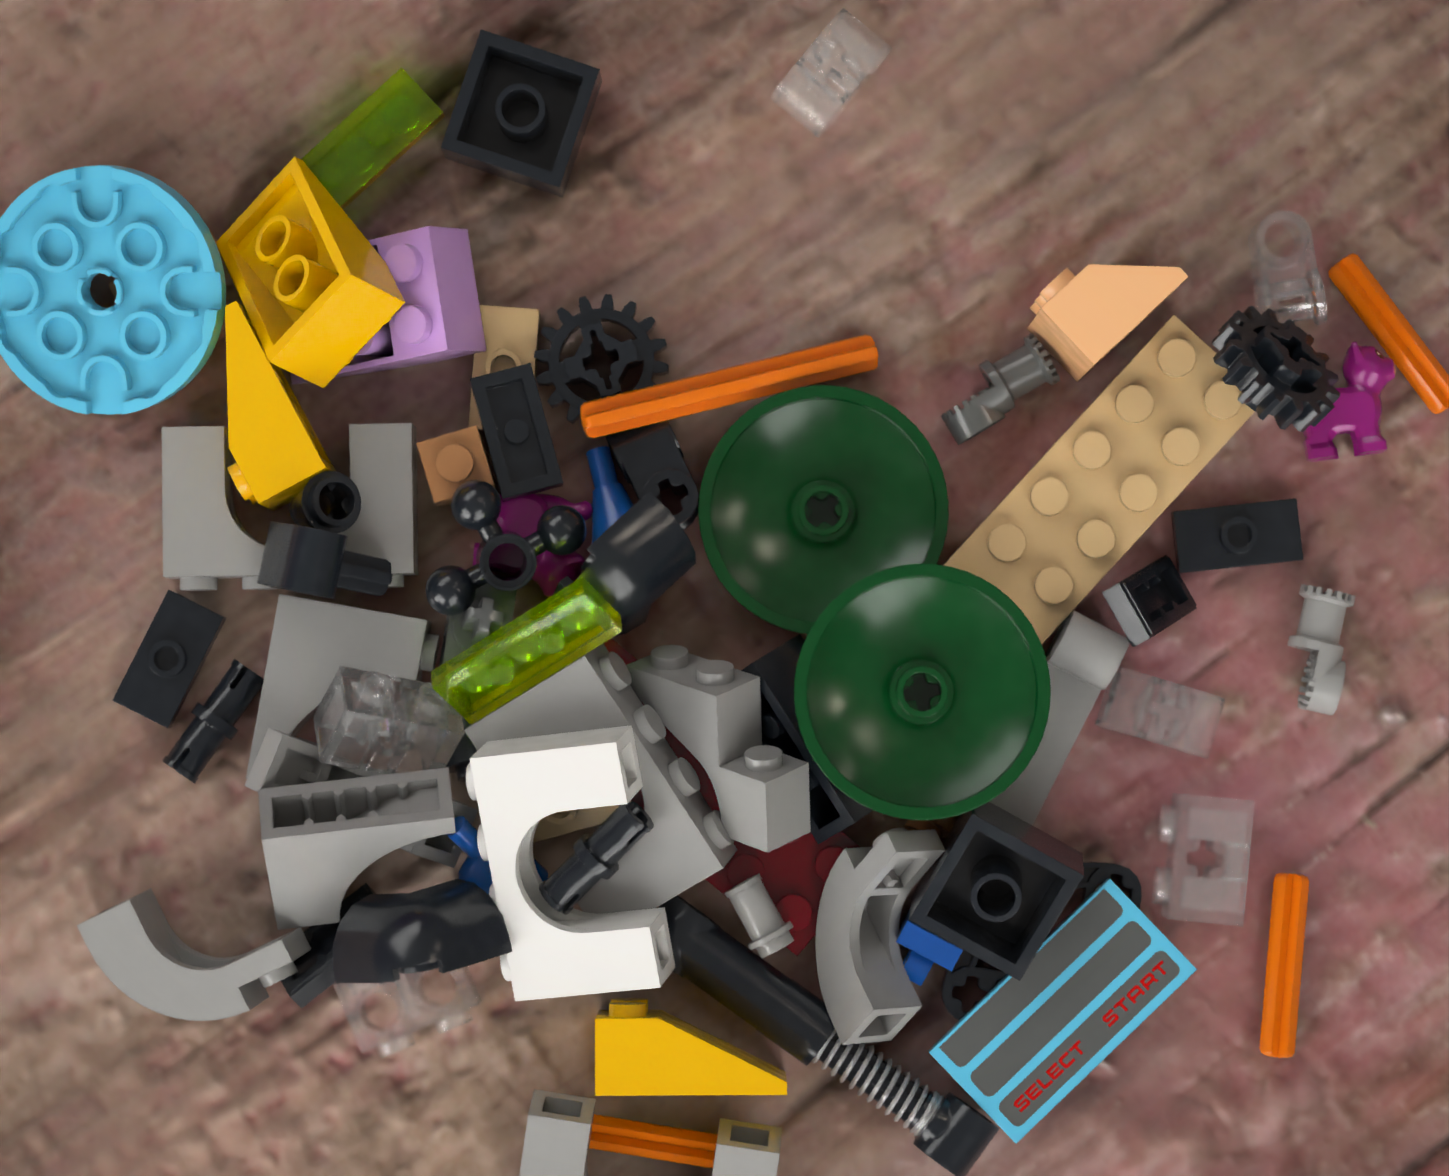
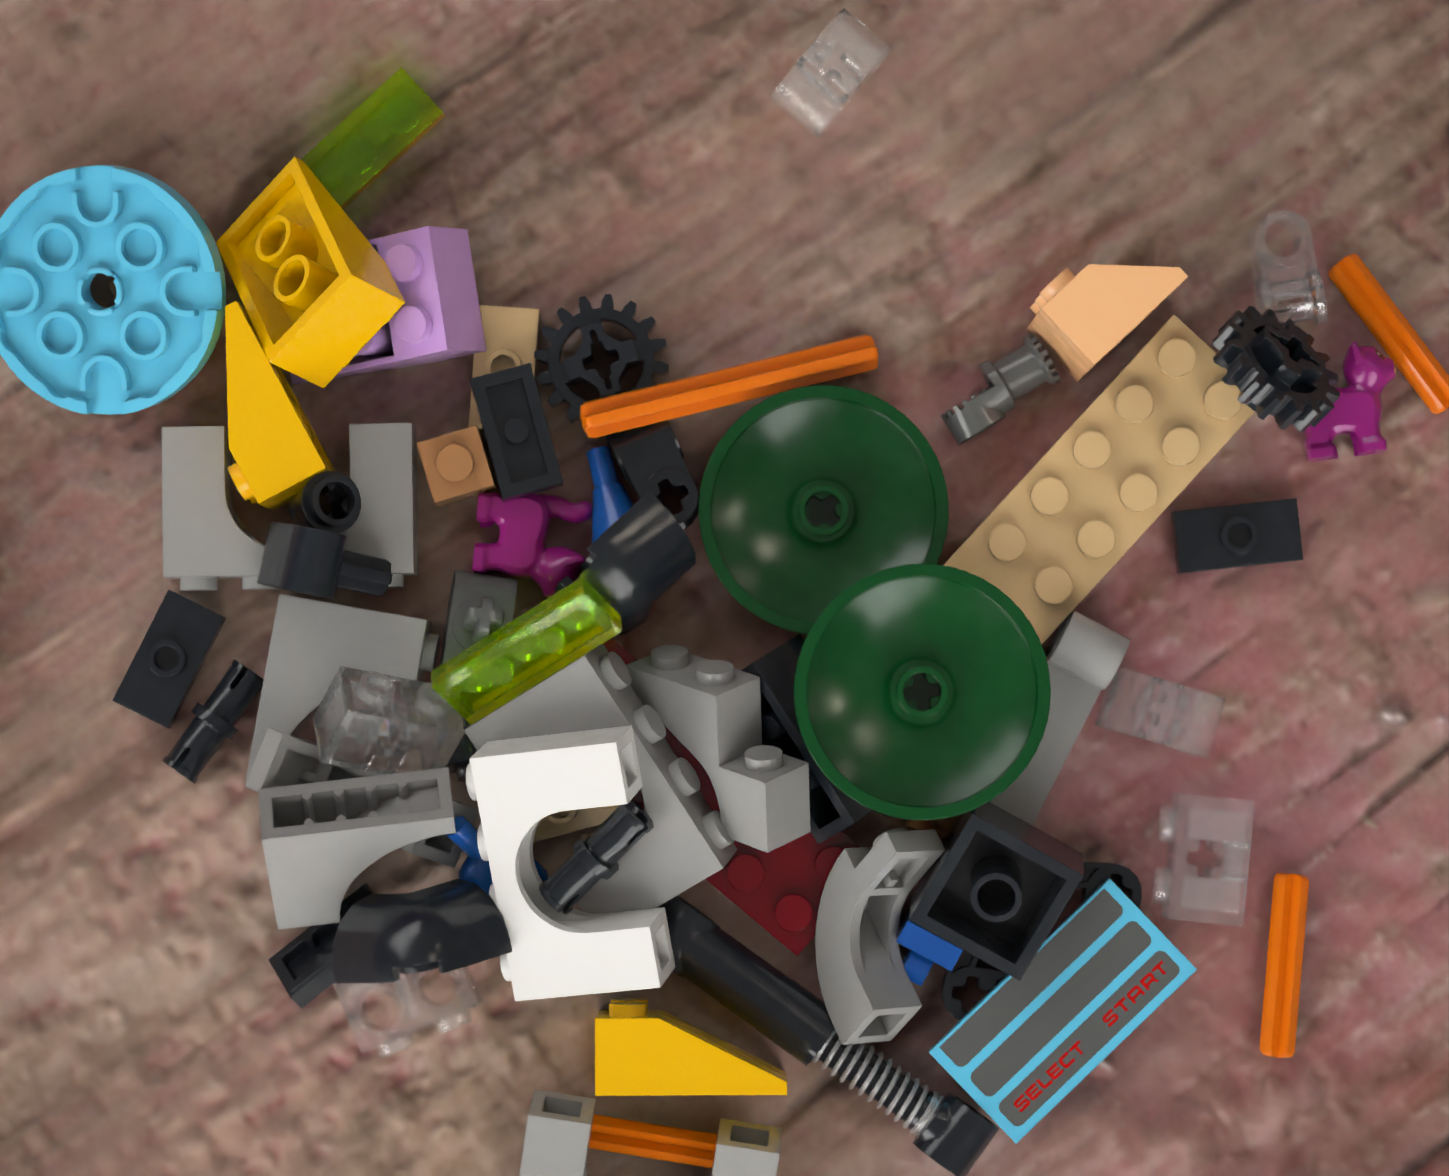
light grey arch [77,888,311,1021] -> none
black piece [425,480,587,616] -> none
black brick [441,29,602,198] -> none
light grey pin [725,874,794,959] -> none
black plate [1102,554,1197,647] -> none
light grey connector [1287,584,1355,716] -> none

